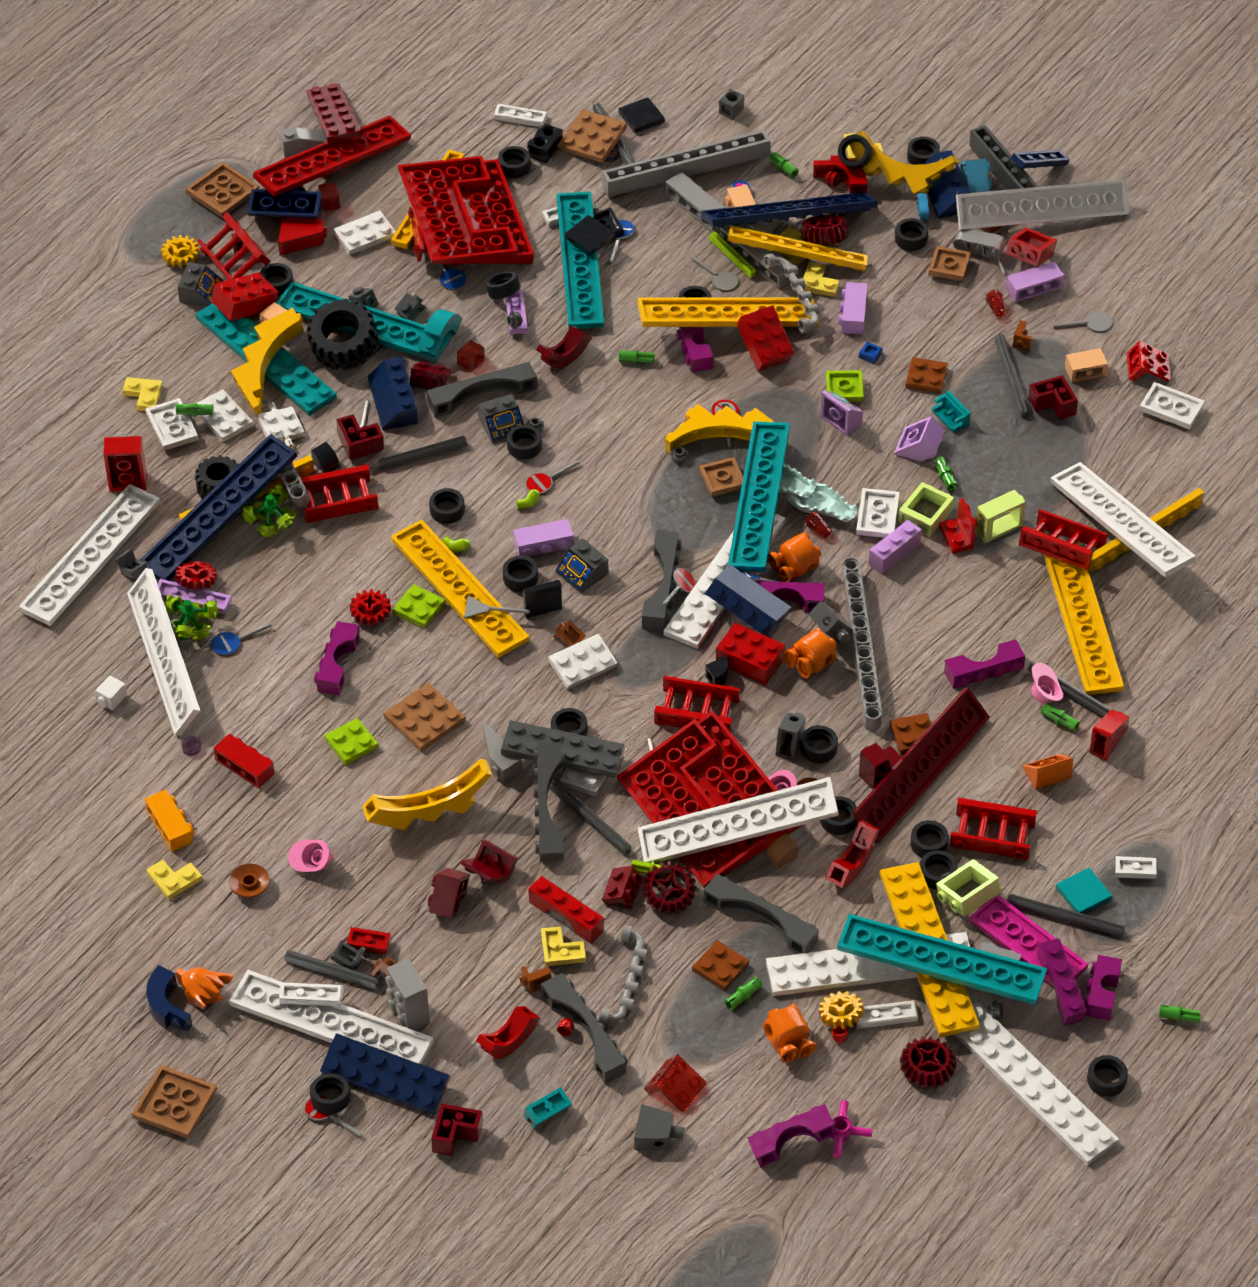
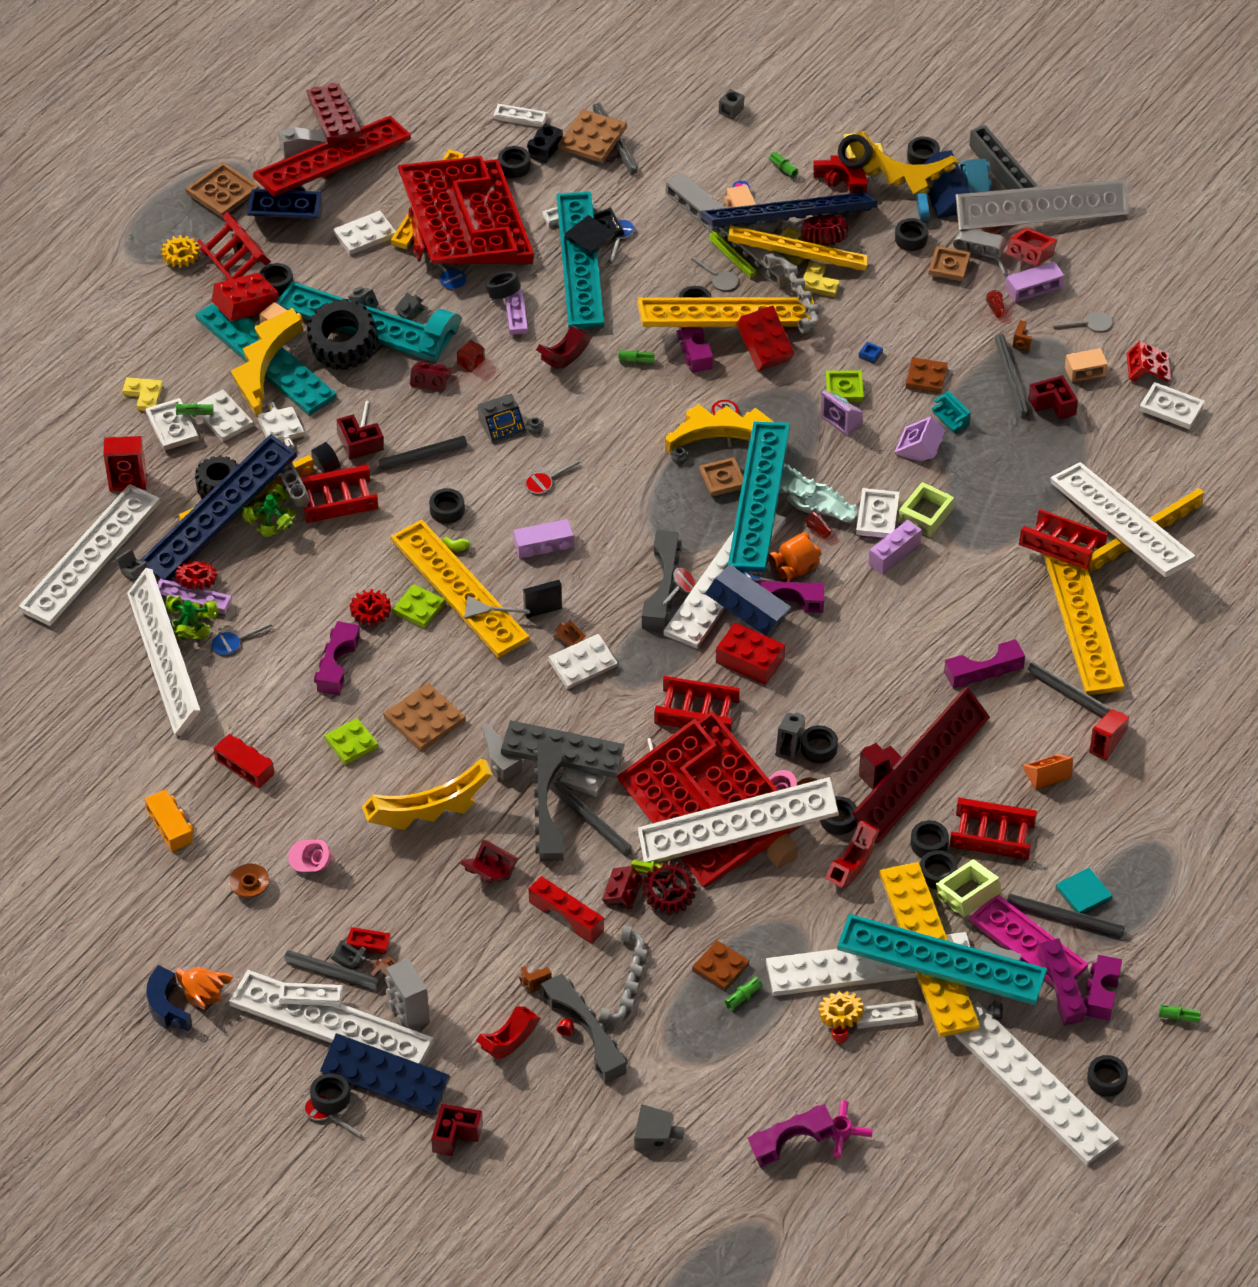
white brick [95,675,127,711] -> none
medium nougat plate [132,1065,217,1139] -> none
light yellow plate [146,860,202,900] -> none
dark grey slope [177,262,224,307] -> none
clear purple tile [181,736,201,756] -> none
red slope [278,217,328,255] -> none
clear red brick [318,182,341,212] -> none
dark blue slope [367,357,418,430] -> none
dark grey arch [427,362,537,418] -> none
dark red brick [428,868,470,918] -> none
black tyre [503,556,538,592] -> none
dark grey plate [507,311,522,329] -> none
black tyre [507,425,542,459] -> none
lime arm [516,489,540,509] -> none
teal hinge [524,1087,572,1129] -> none
light yellow plate [541,926,586,966] -> none
black tyre [551,708,588,736] -> none
slope [555,539,609,594] -> none
light grey brick [602,130,771,197] -> none
black tile [618,97,665,133] -> none
clear red bracket [644,1054,706,1112] -> none
dark grey arch [703,874,819,954] -> none
black brick [705,656,728,685] -> none
orange piece [762,1004,817,1063] -> none
orange piece [783,628,837,678] -> none
dark grey torso [808,601,853,643] -> none
lavender brick [839,282,868,334] -> none
light grey beam [842,557,882,731] -> none
dark orange plate [889,713,931,755] -> none
dark red gear [900,1035,956,1090] -> none
bright green pin [934,457,958,491] -> none
red bracket [939,498,977,554] -> none
yellowish green window [975,490,1026,544] -> none
dark blue plate [1010,150,1070,169] -> none
bright pink piece [1031,663,1063,707] -> none
bright green pin [1041,703,1080,732] -> none
white plate [1115,856,1157,879] -> none

